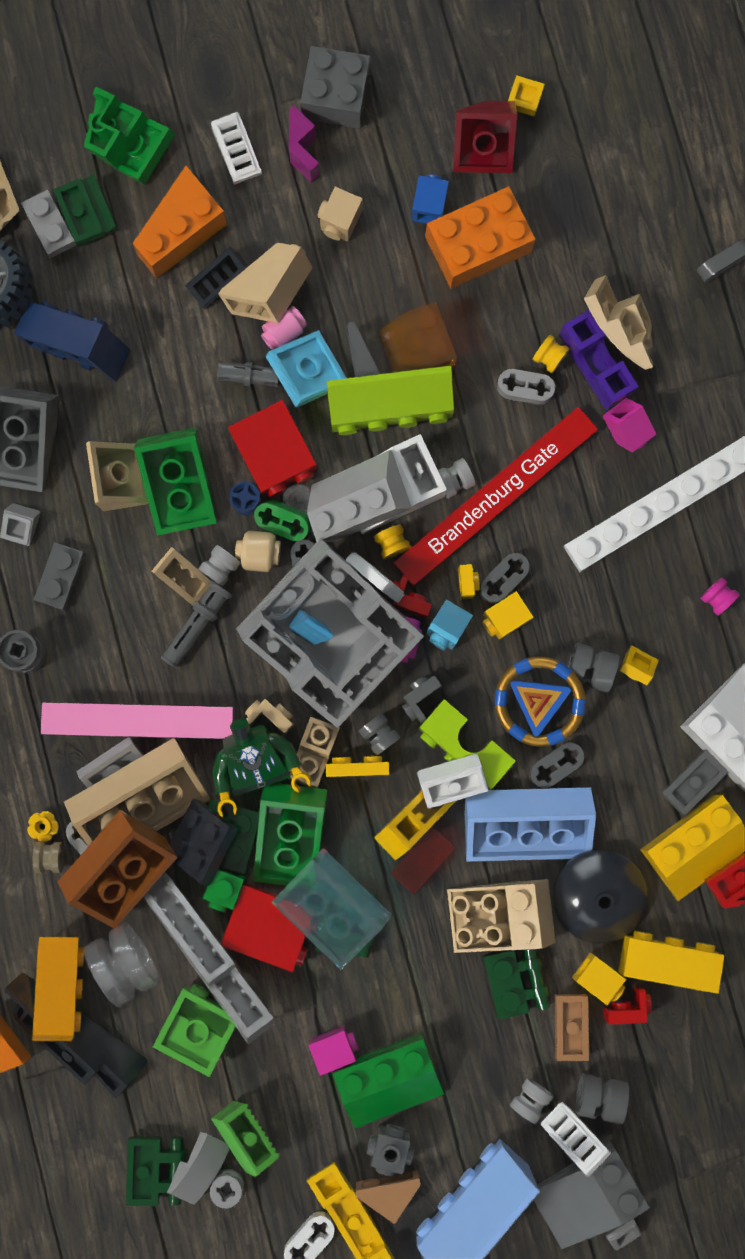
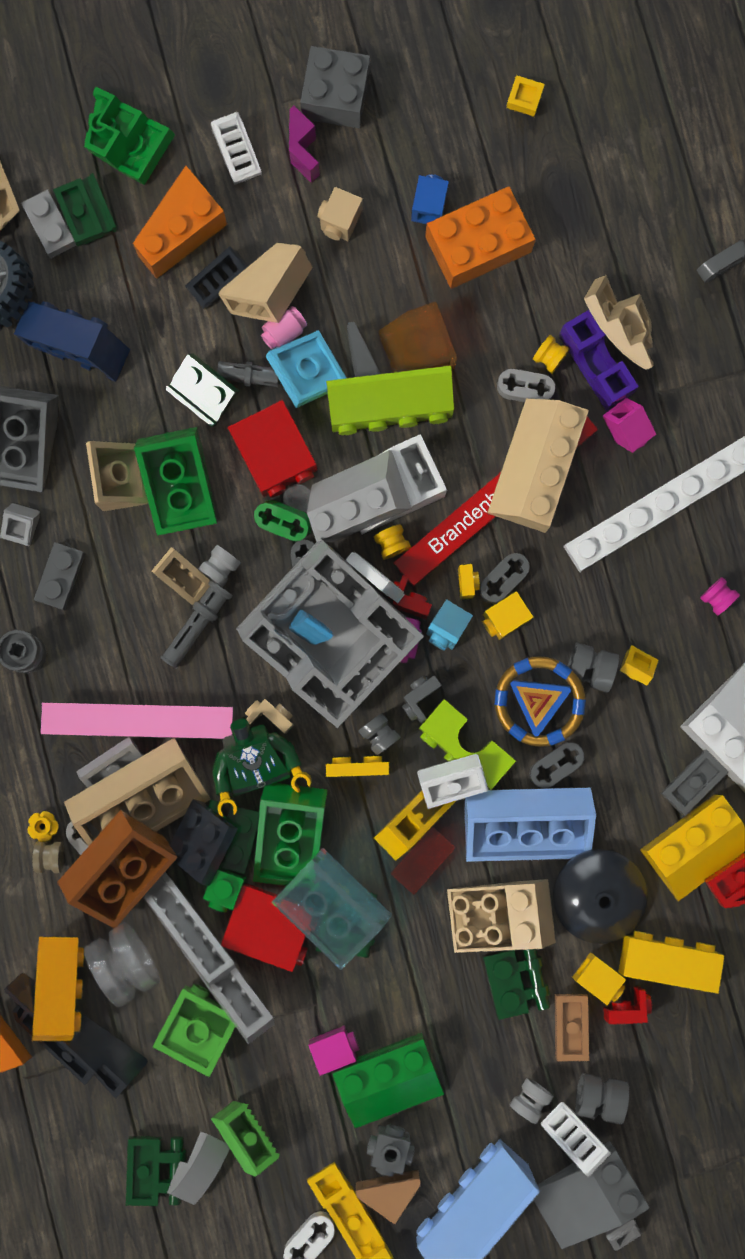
light grey wheel [210,1169,244,1209] -> none
dark blue wheel [229,481,262,516] -> none
tan head [235,530,281,572] -> none
tan slope [288,717,340,788] -> none
light grey wheel [438,458,476,499] -> none
dark red slope [453,101,517,173] -> none
none -> plate [166,353,239,427]
none -> tan slope [488,398,589,533]

